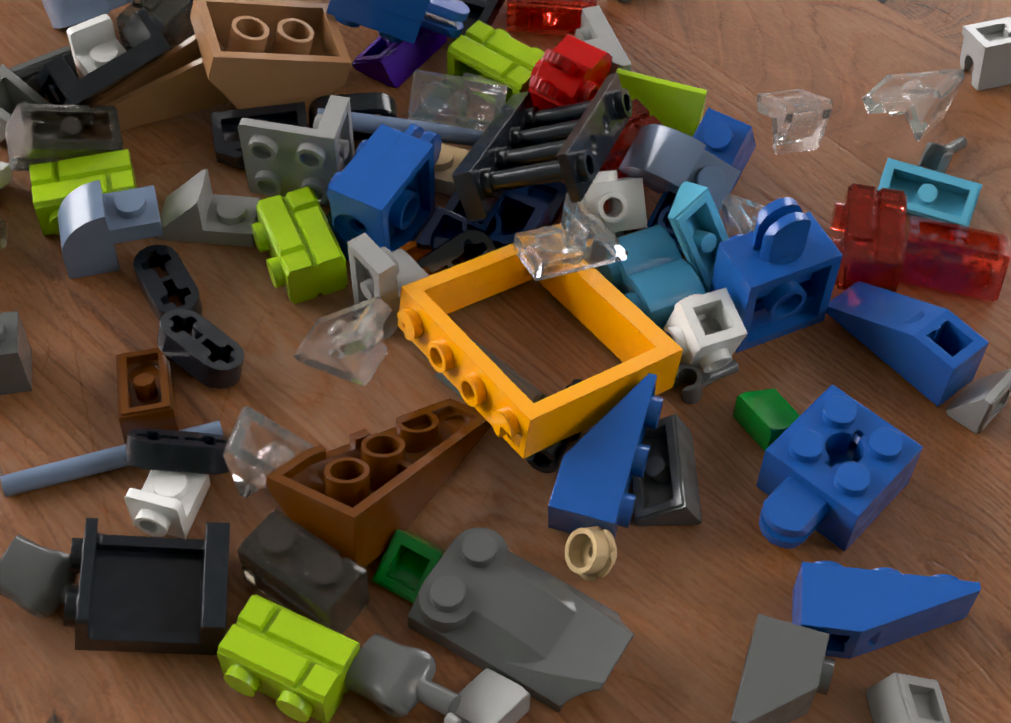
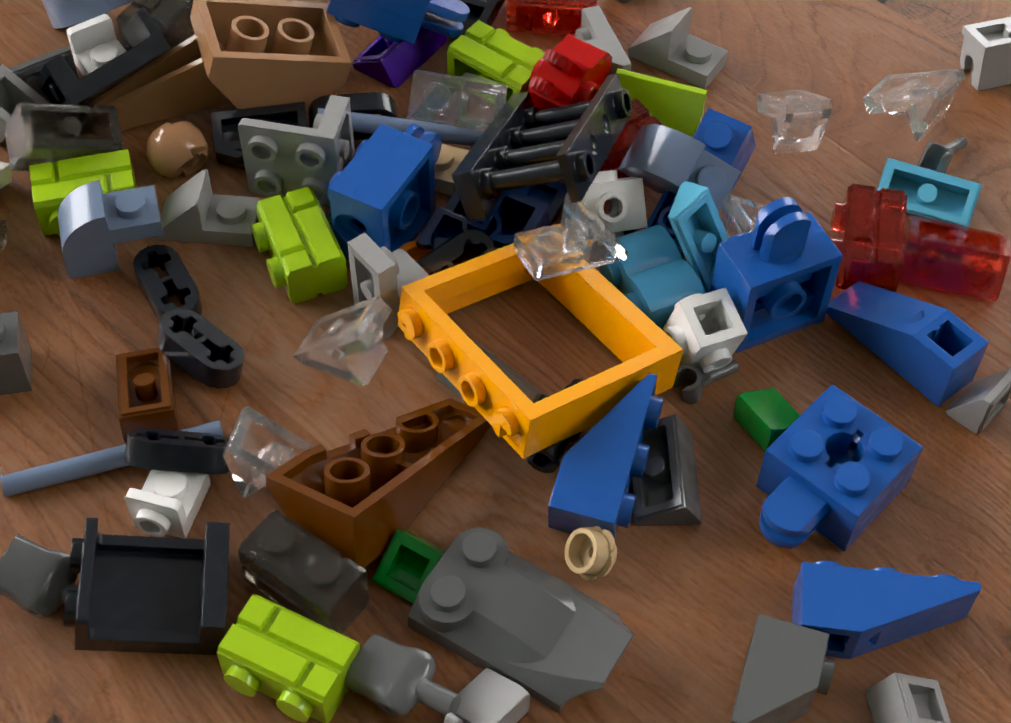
none -> medium nougat piece [146,121,208,179]
none -> light grey slope [627,7,728,89]

